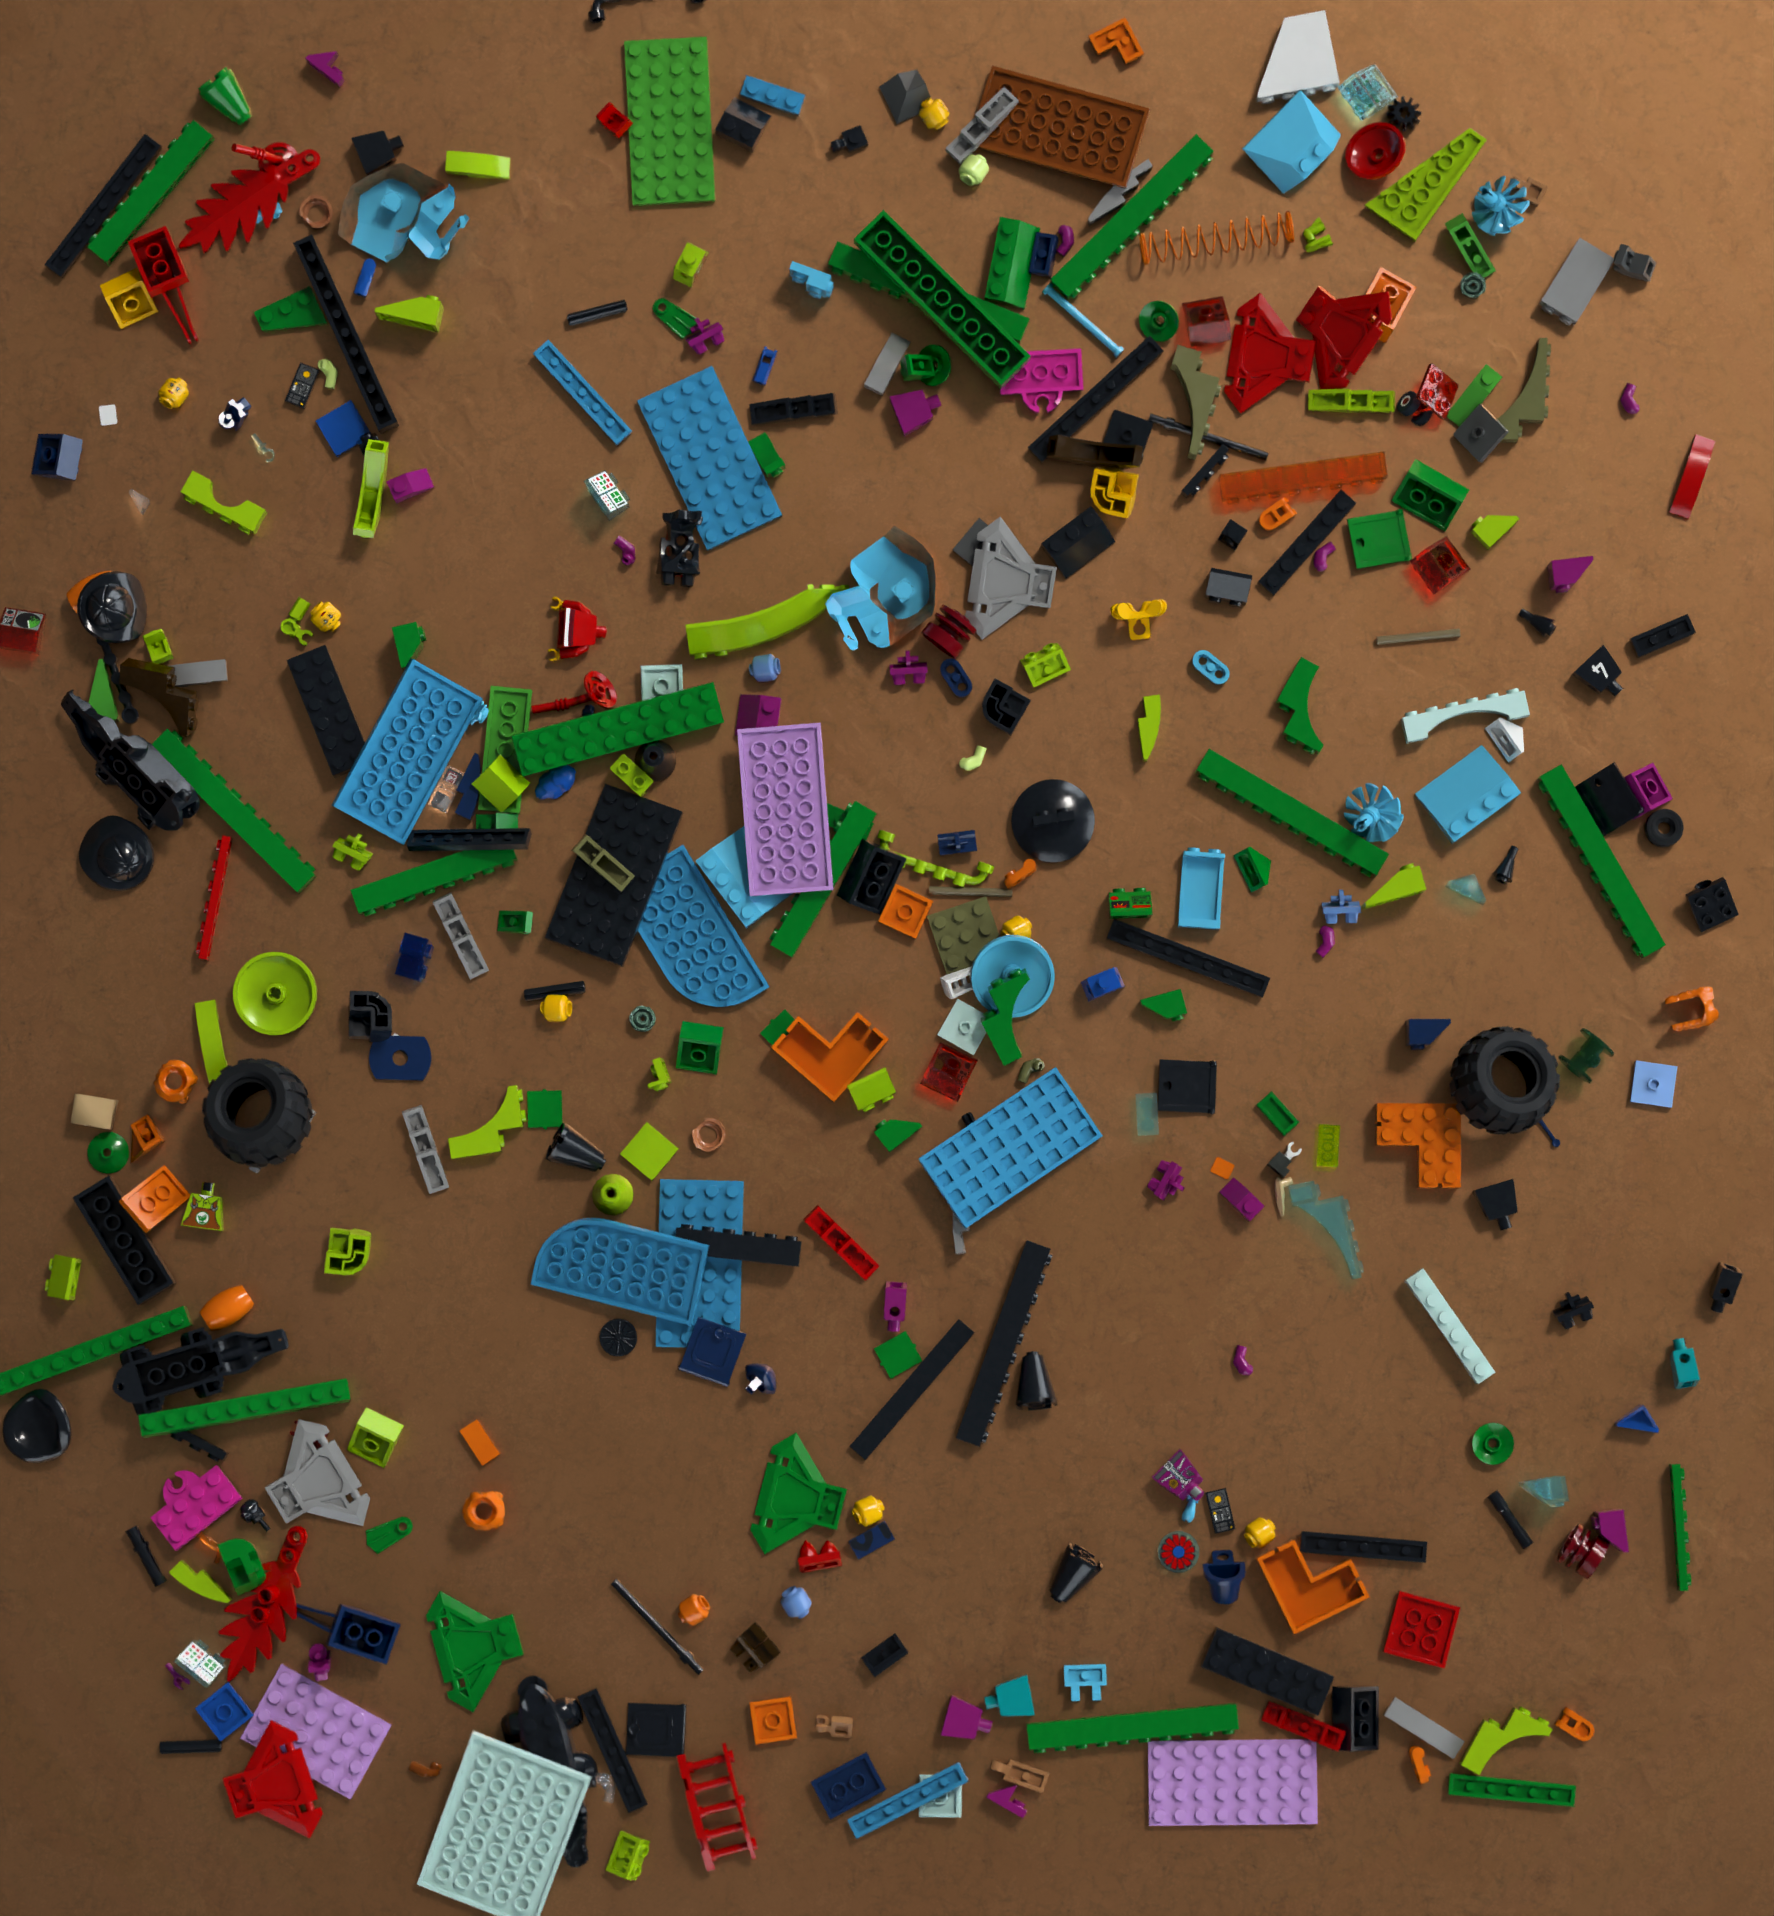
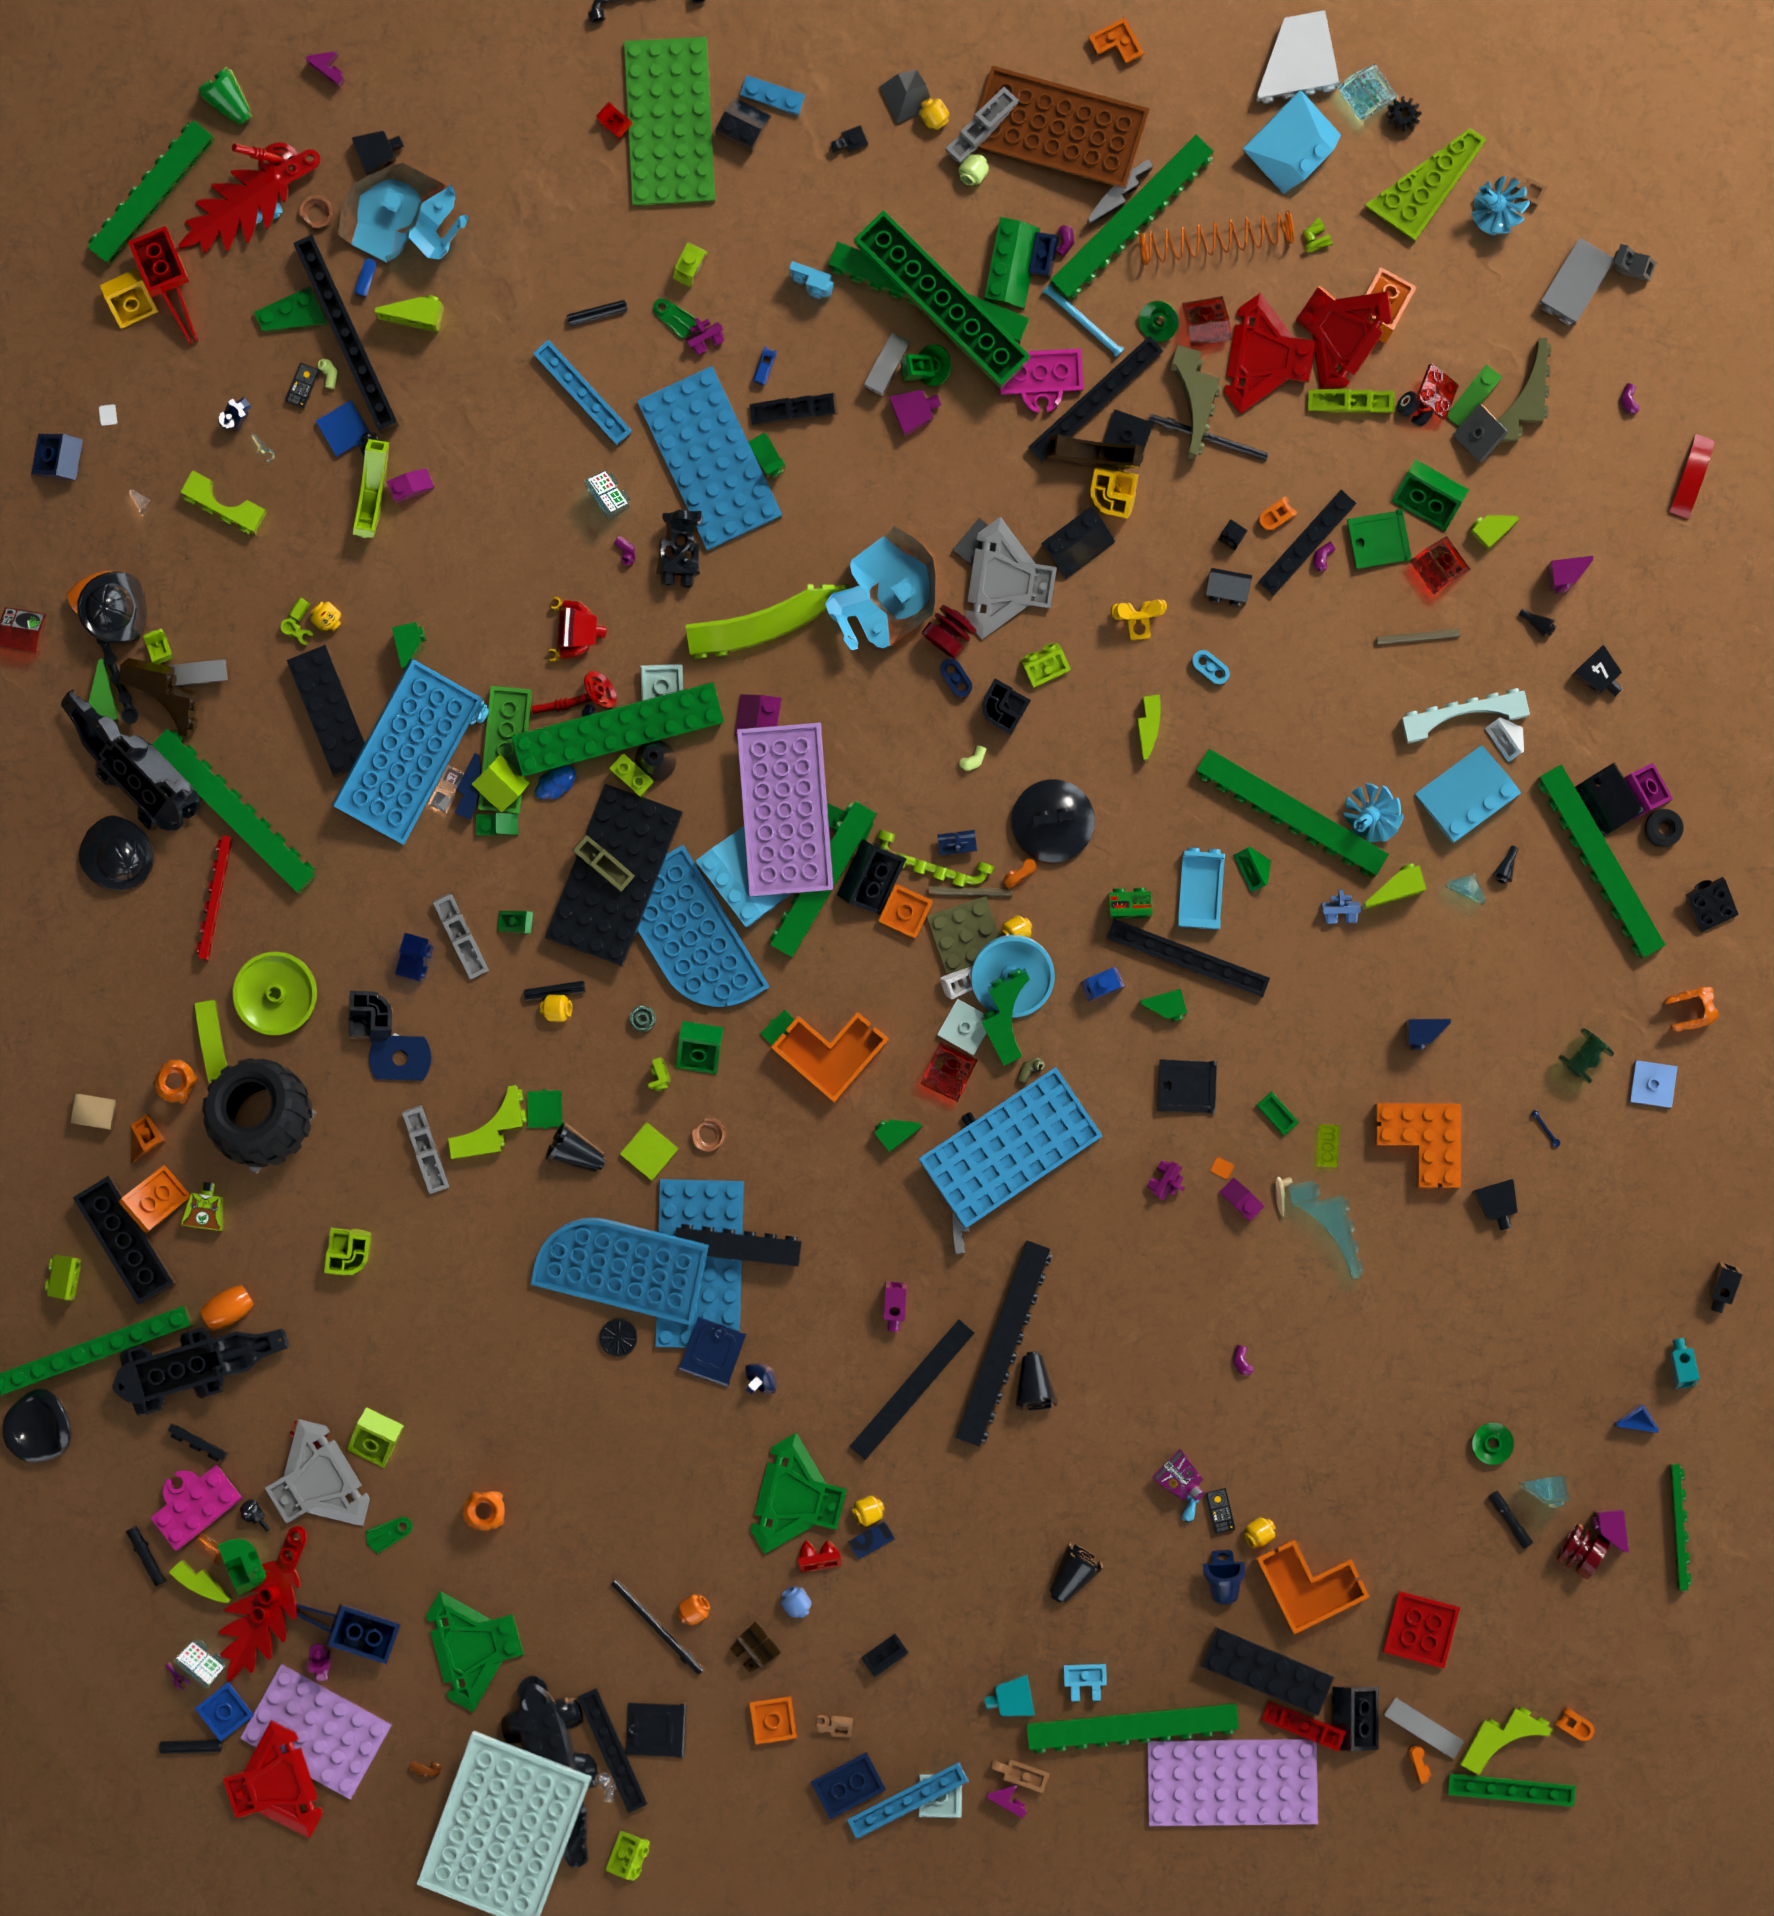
black plate [44,134,162,278] -> none
green dish [87,1132,129,1174] -> none
green brick [138,1378,351,1439] -> none
yellow head [158,378,189,409] -> none
lime hips [333,833,373,871] -> none
green brick [351,850,518,917] -> none
black plate [407,828,532,851] -> none
lime slope [445,151,510,179] -> none
orange tile [460,1419,500,1466] -> none
lime cone [592,1174,634,1216] -> none
red fence [677,1743,758,1872] -> none
medium blue head [749,654,781,682] -> none
red slope [803,1205,880,1281] -> none
lime slope [847,1068,896,1112] -> none
green piece [874,1331,922,1379] -> none
magenta hips [889,650,928,685] -> none
magenta torso [941,1695,992,1739] -> none
clear light blue plate [1135,1093,1159,1136] -> none
tile [1158,1531,1199,1573] -> none
black plate [1181,444,1229,498] -> none
clear orange brick [1218,452,1388,504] -> none
pearl dark grey piece [1267,1142,1302,1178] -> none
green arch [1276,657,1324,755] -> none
black plate [1300,1531,1427,1563] -> none
magenta arm [1316,925,1335,958] -> none
red dish [1345,122,1406,180] -> none
light aqua arch [1404,1268,1495,1384] -> none
bright green slope [1445,213,1496,278] -> none
black tyre [1449,1026,1560,1135] -> none
sand green plate [1460,272,1486,298] -> none
black hips [1552,1292,1594,1329] -> none
black plate [1630,614,1696,658] -> none

